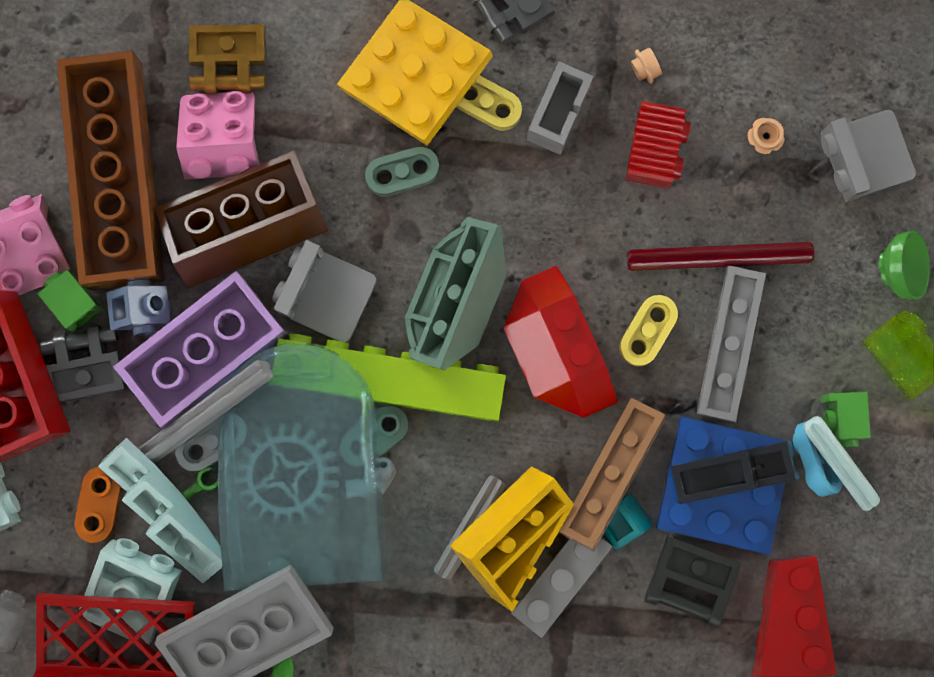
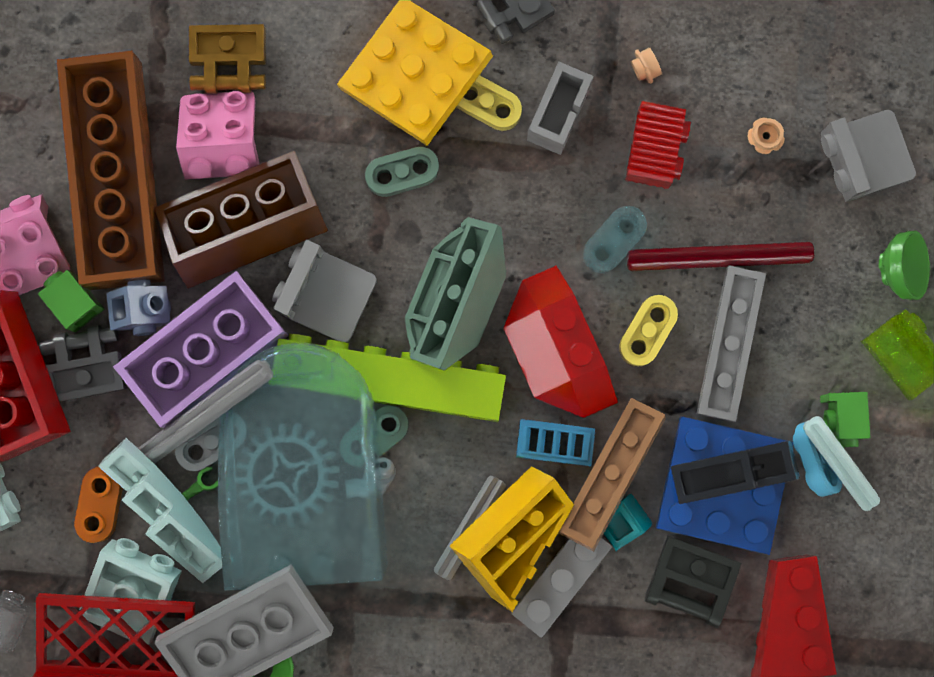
none -> dark azure slope [516,419,595,467]
none -> clear light blue plate [583,206,647,273]

